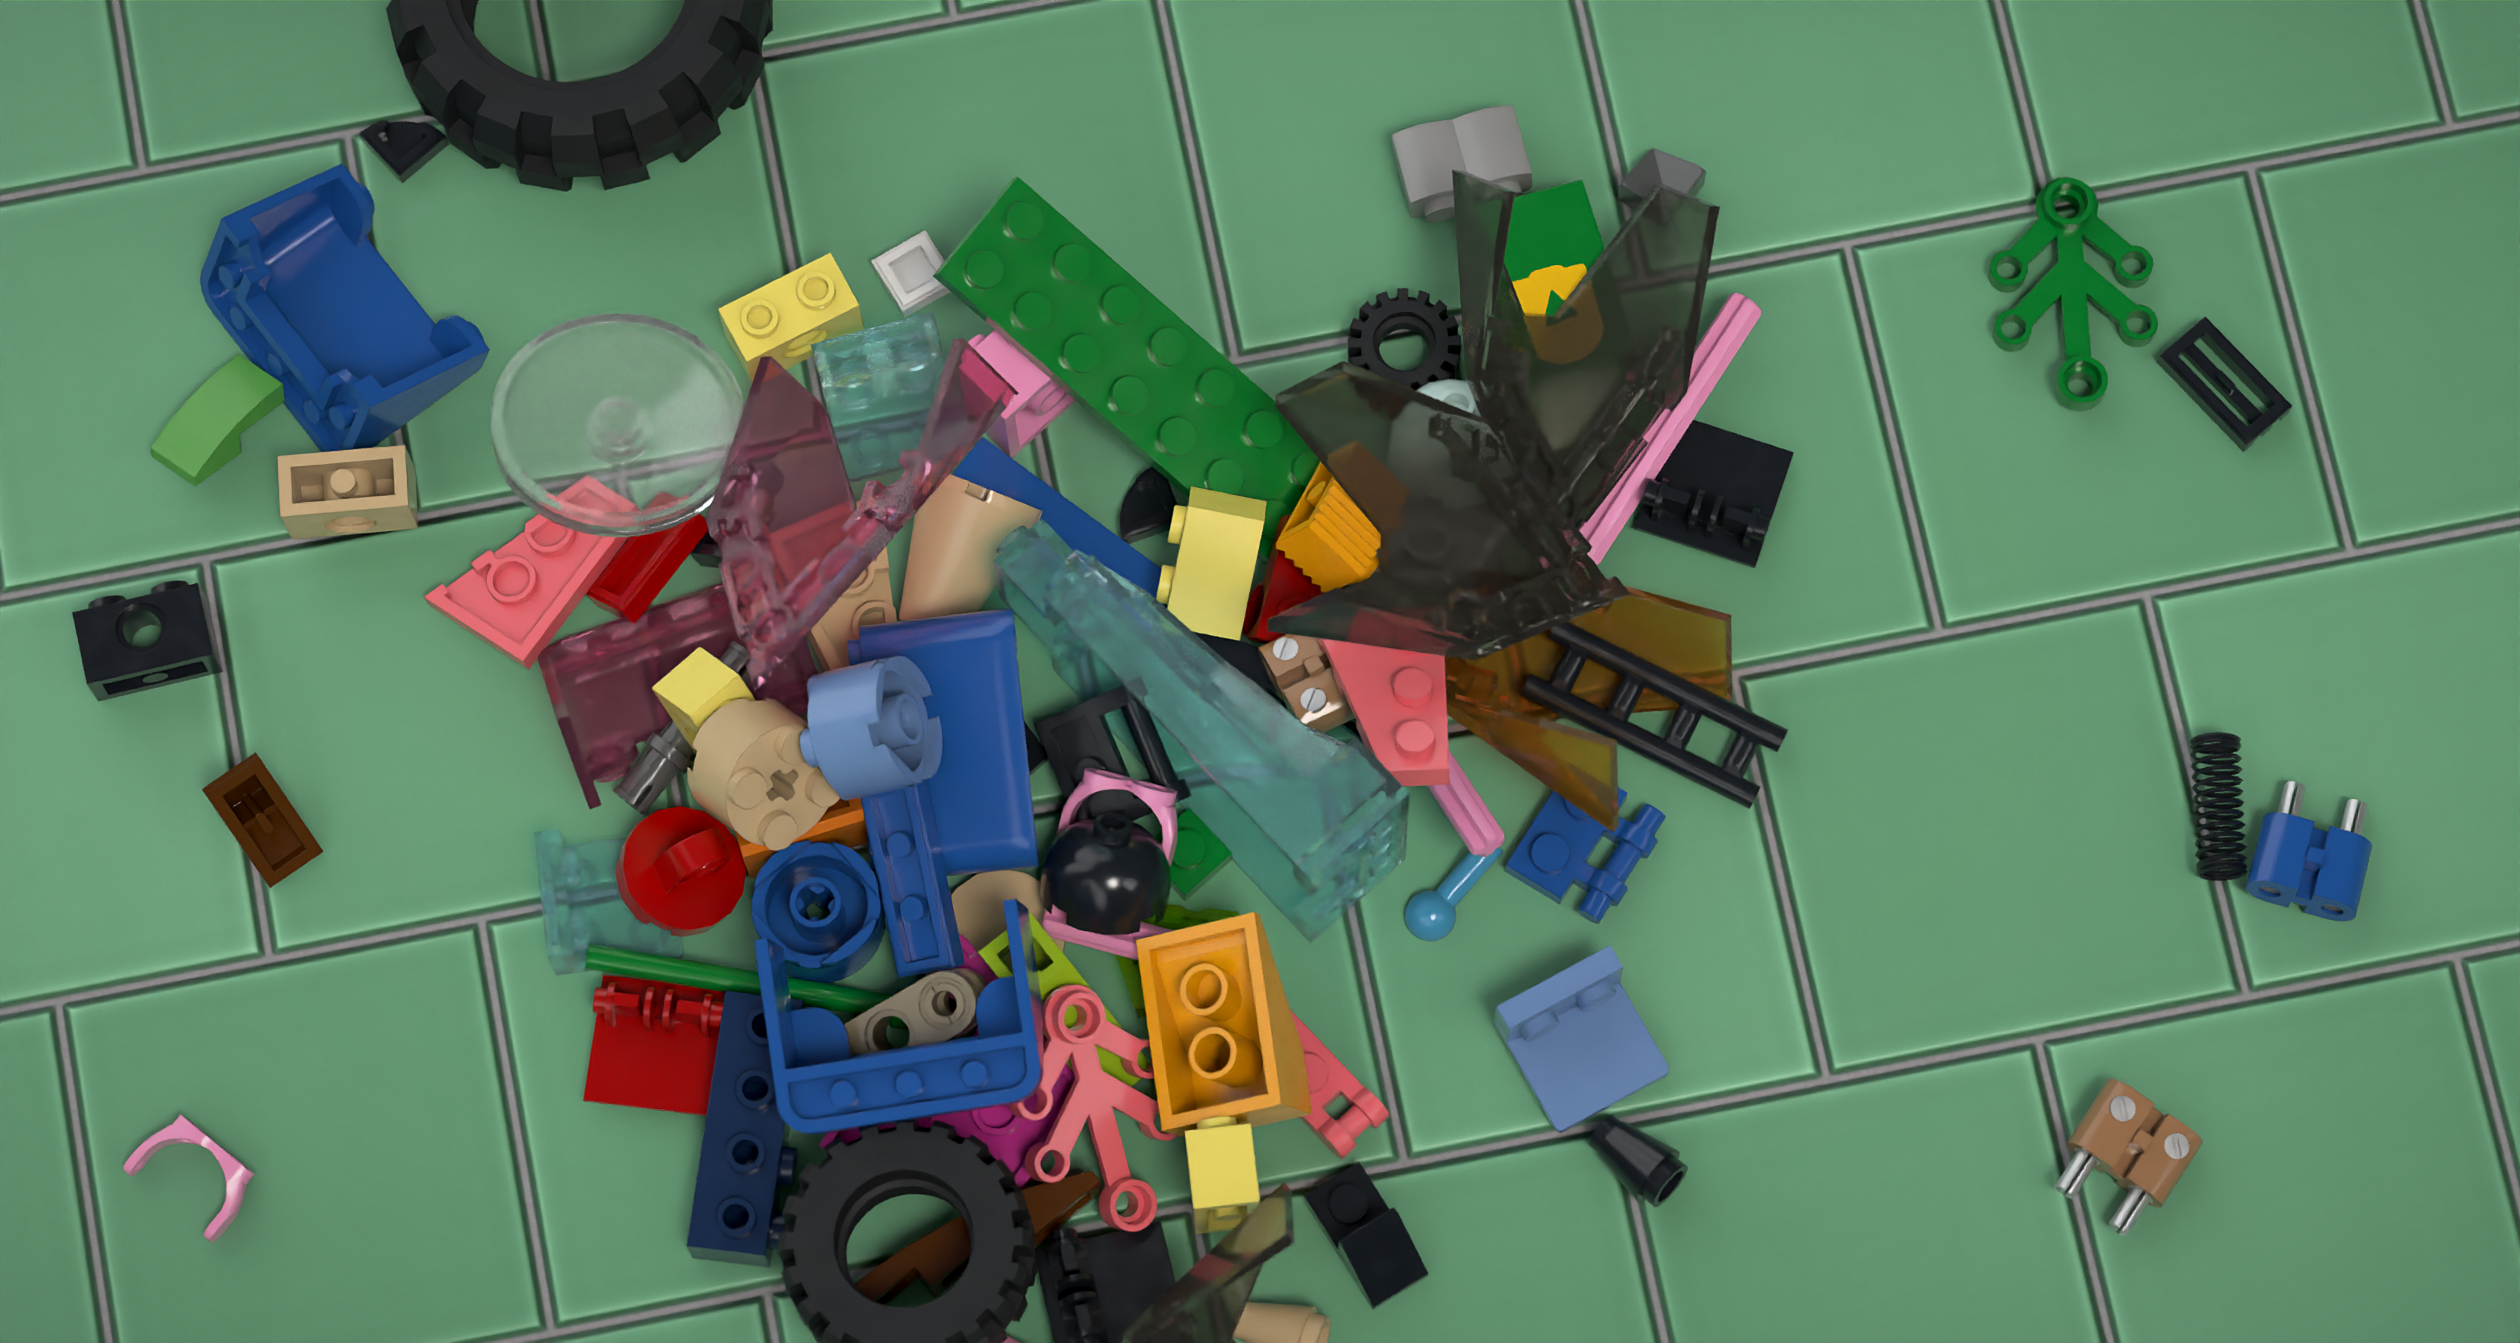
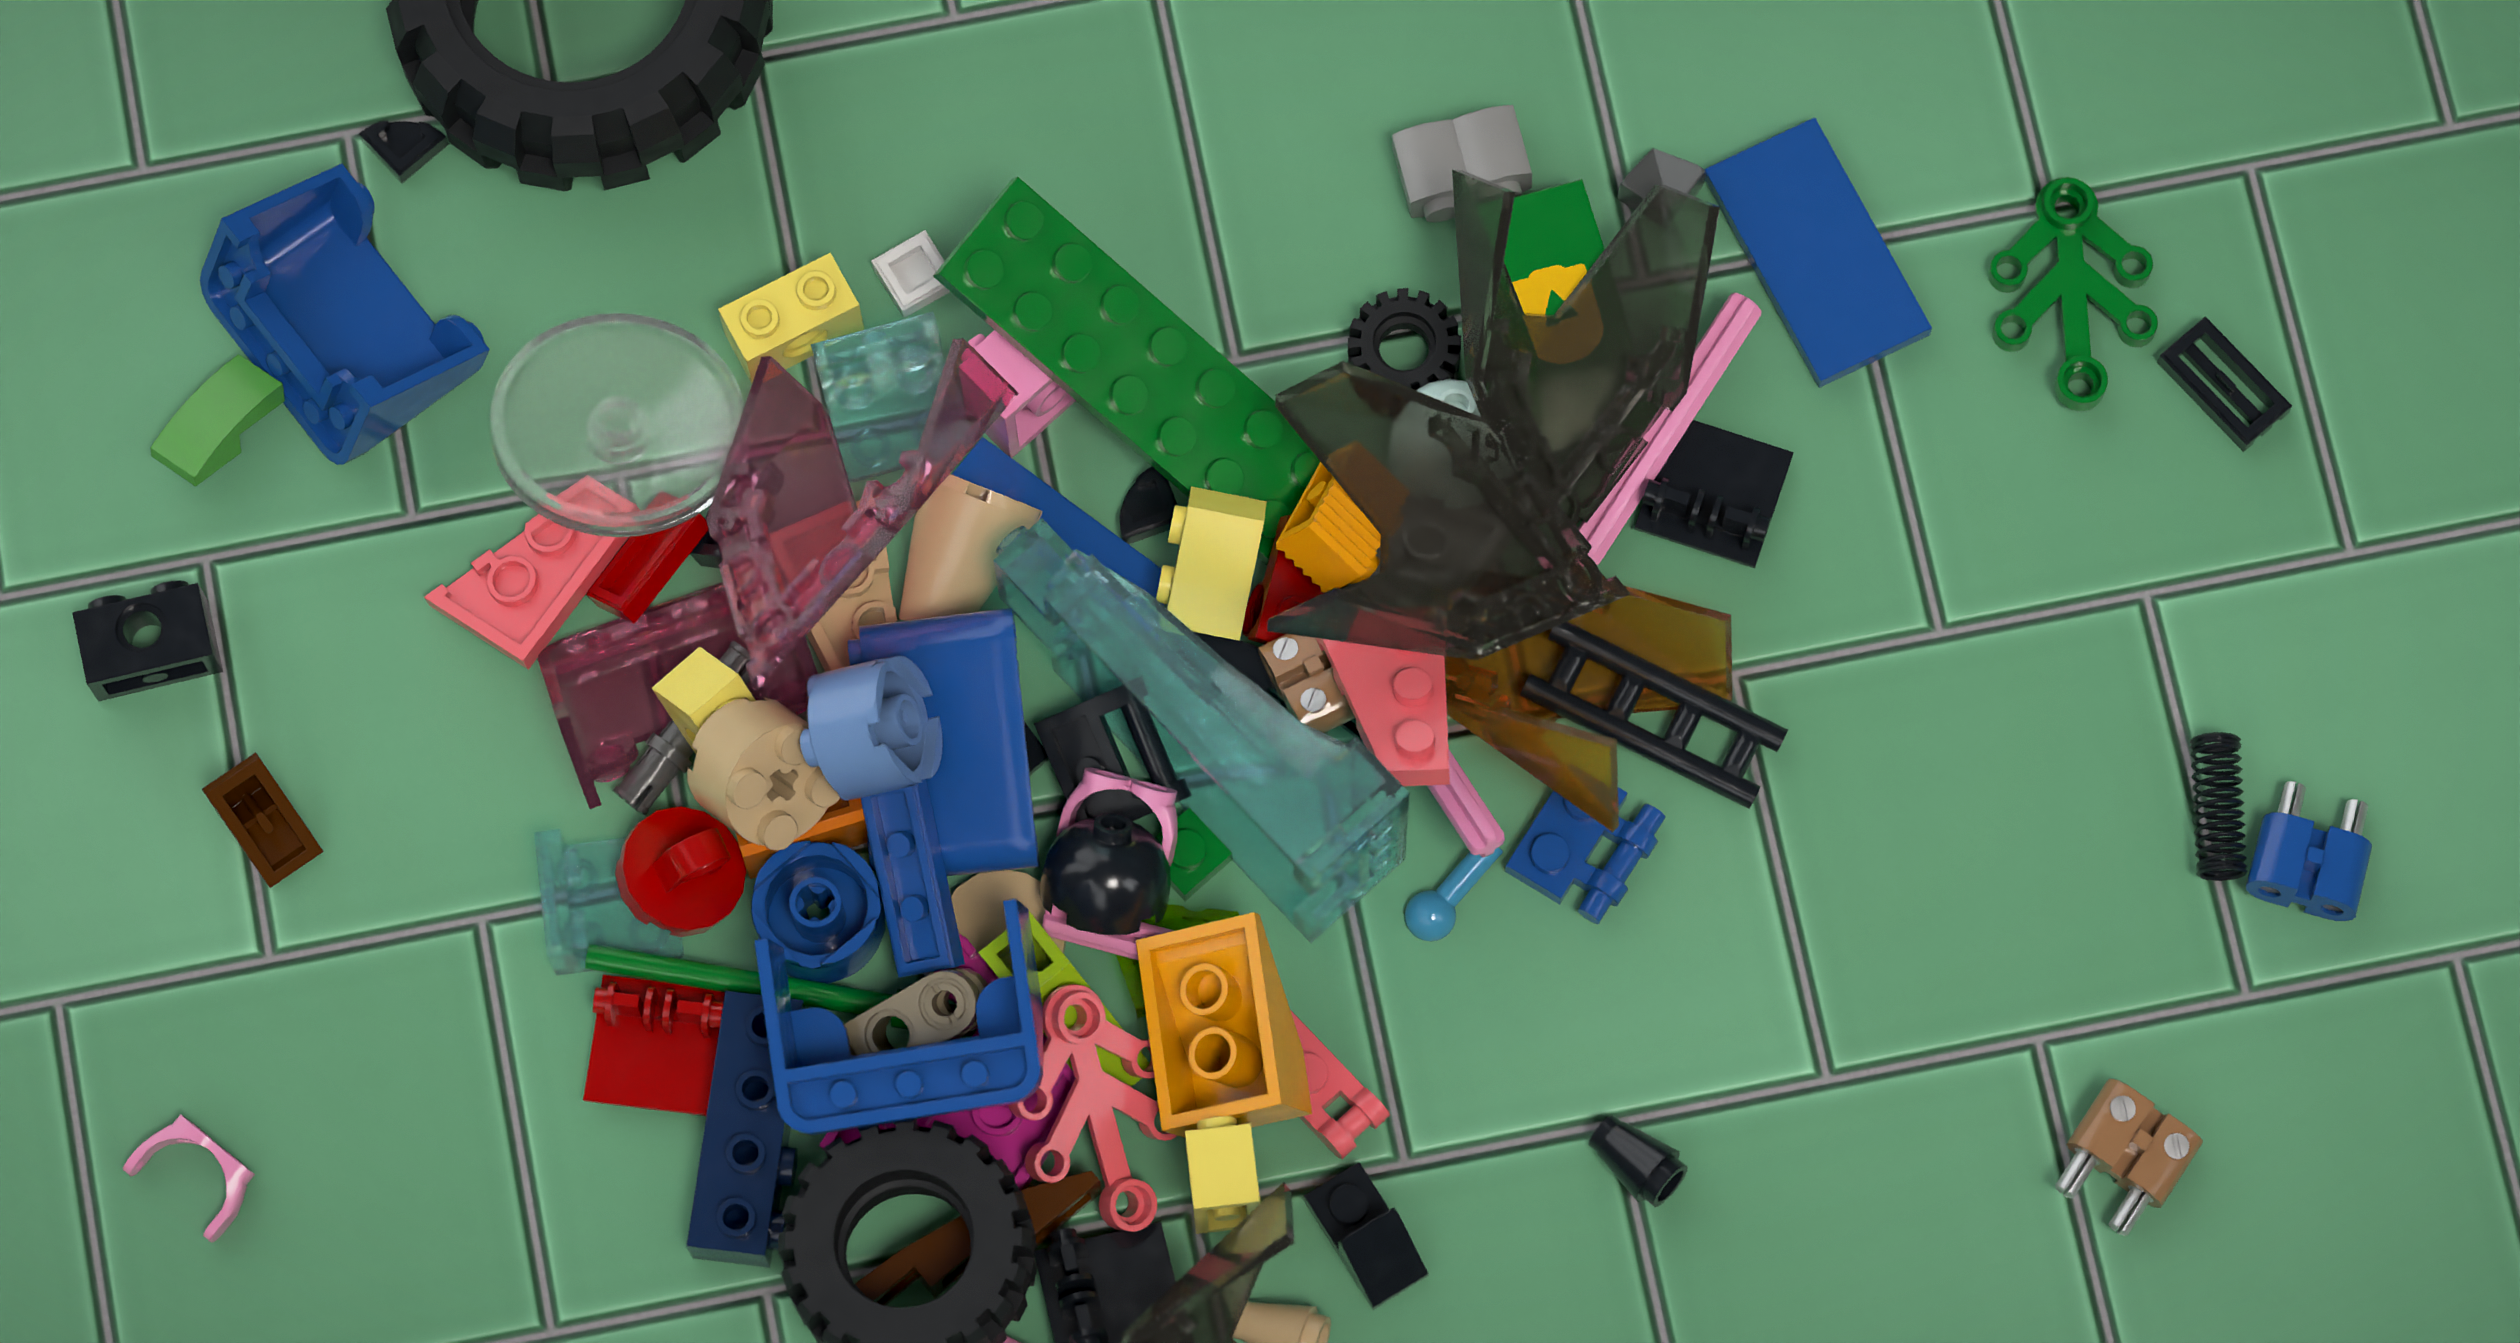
tan brick [277,445,418,540] -> none
medium blue bracket [1494,945,1669,1133] -> none
none -> blue tile [1704,117,1932,388]

